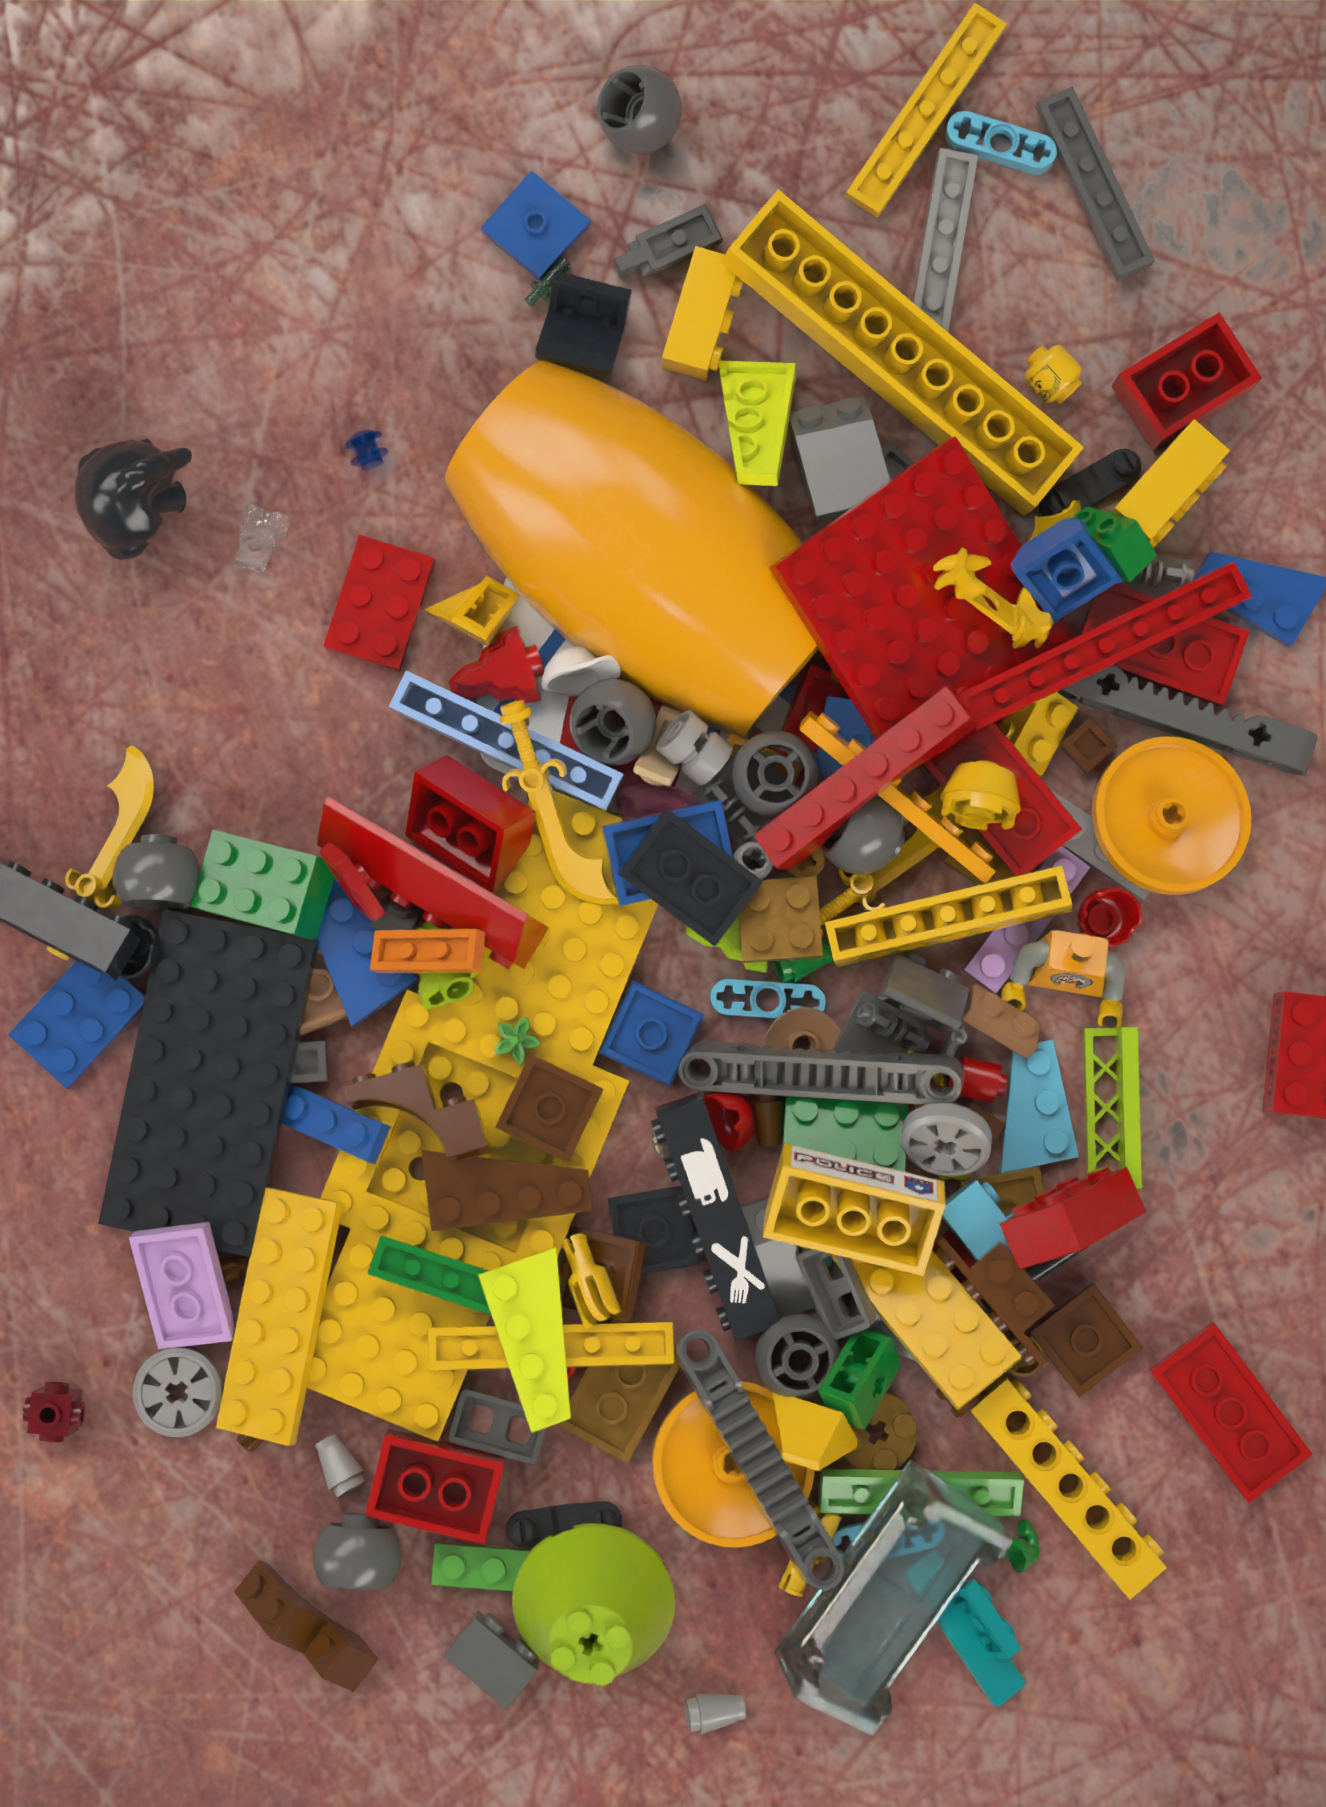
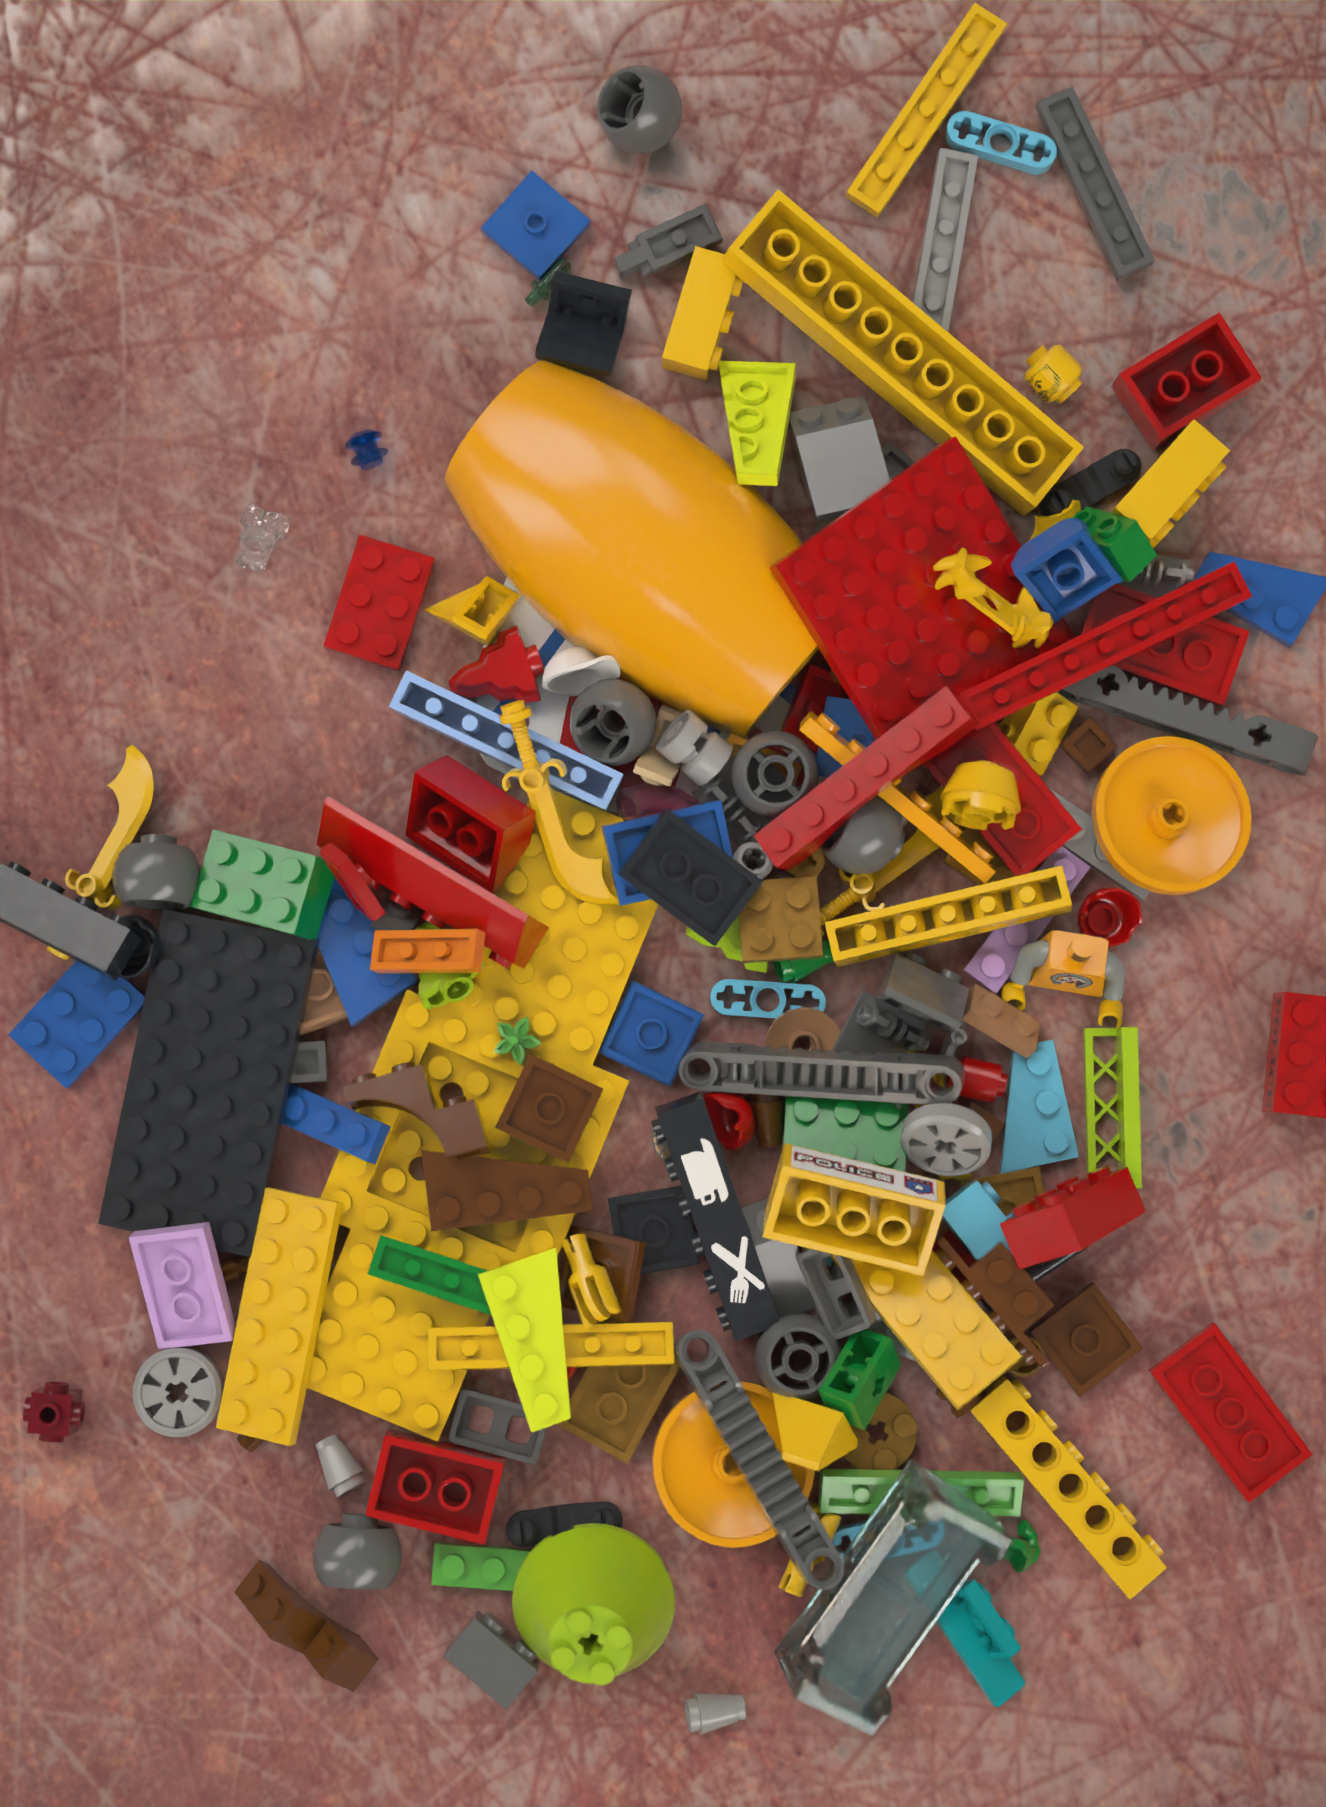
black piece [75,439,192,560] -> none

